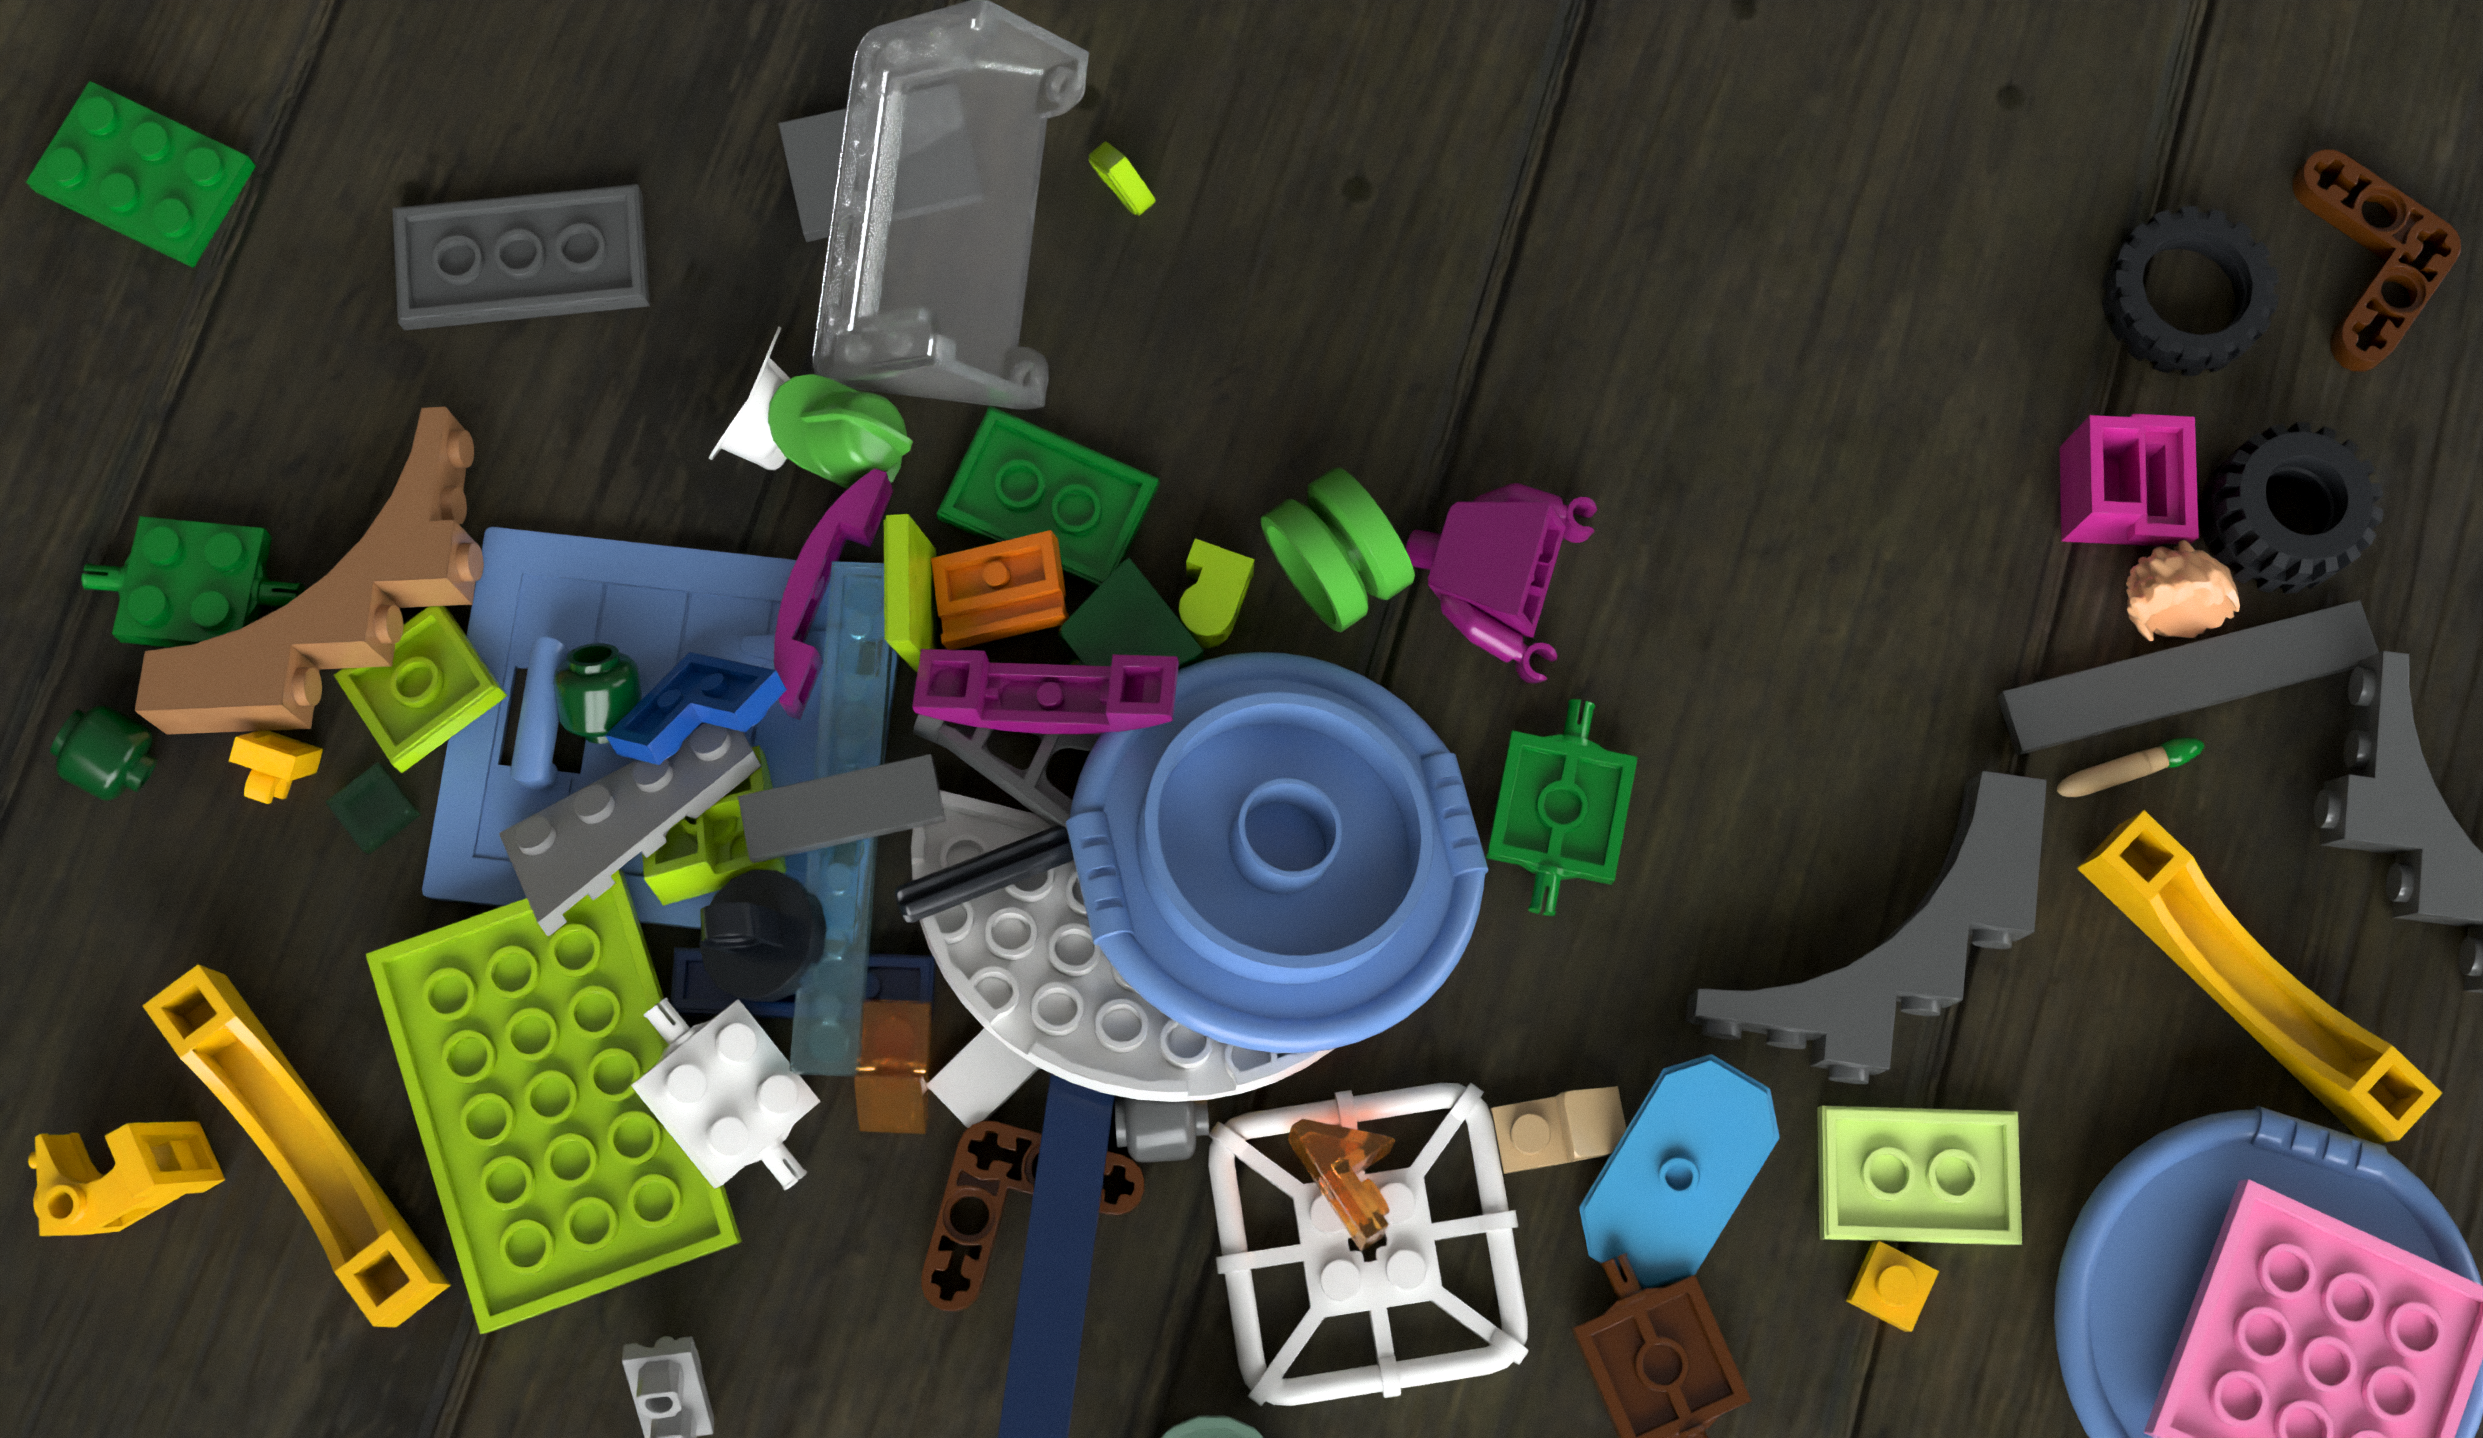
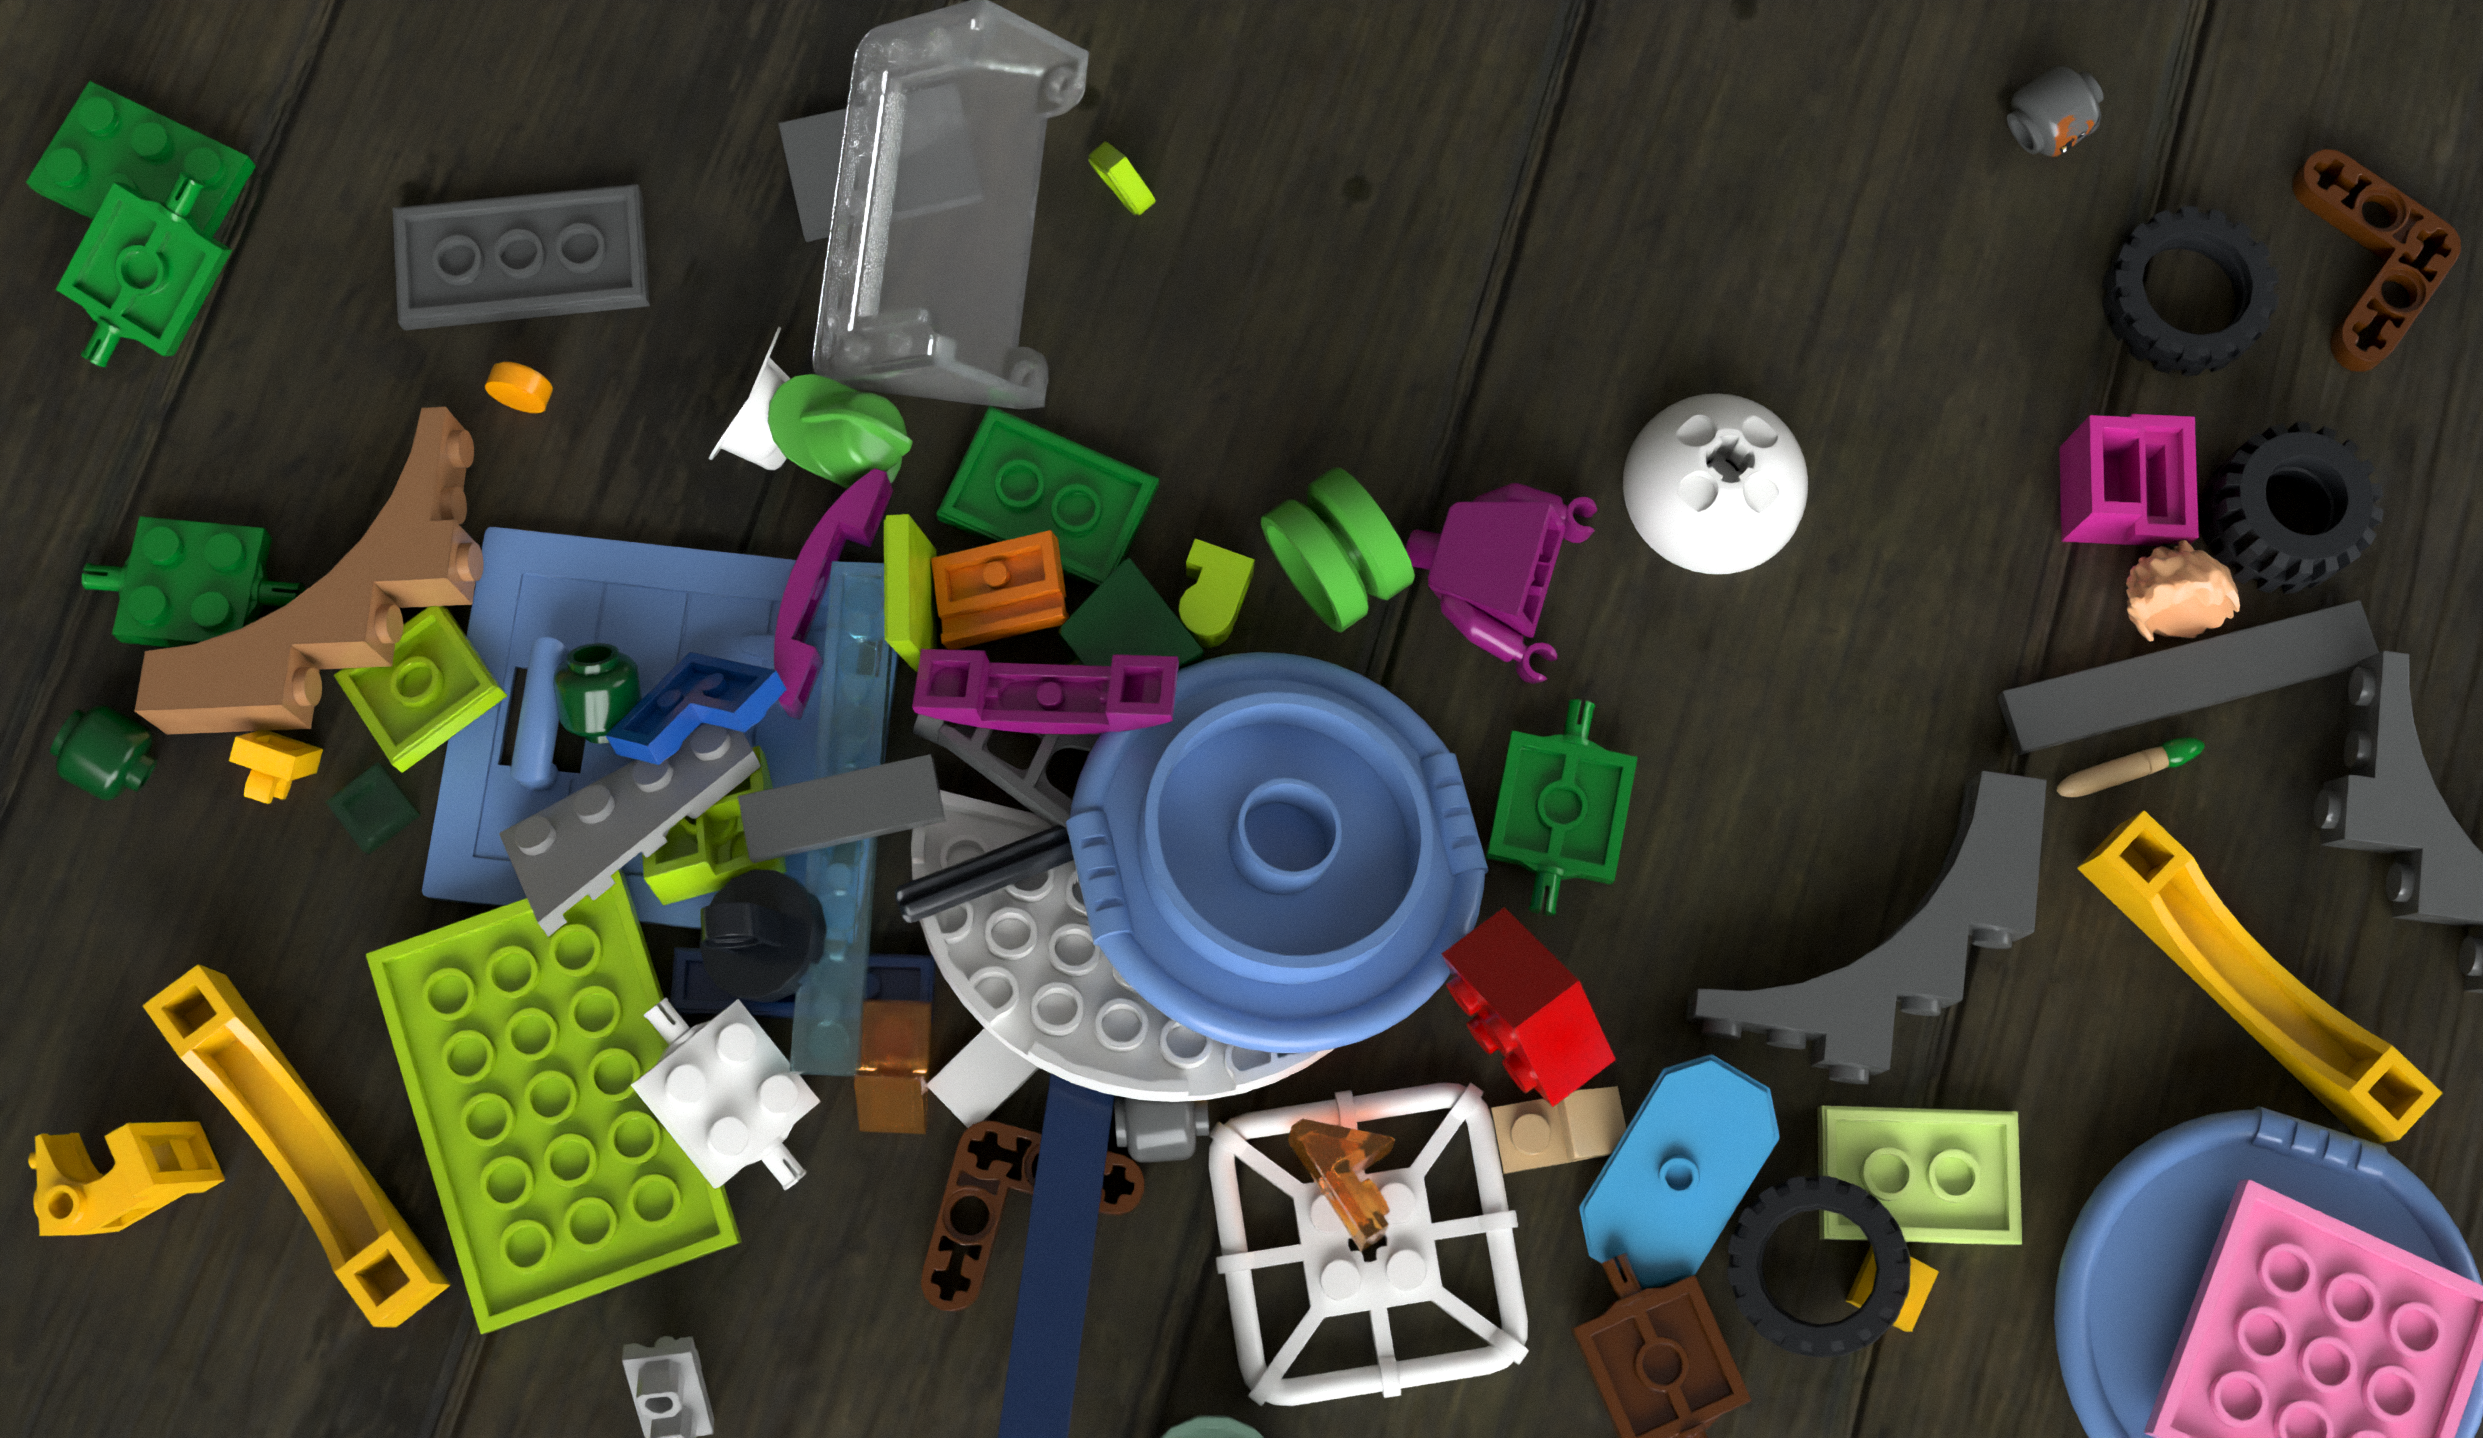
none -> green plate [56,171,232,367]
none -> light orange tile [485,362,553,413]
none -> red brick [1441,907,1616,1107]
none -> white piece [1623,394,1808,574]
none -> black tyre [1727,1176,1911,1358]
none -> dark grey head [2007,65,2104,157]

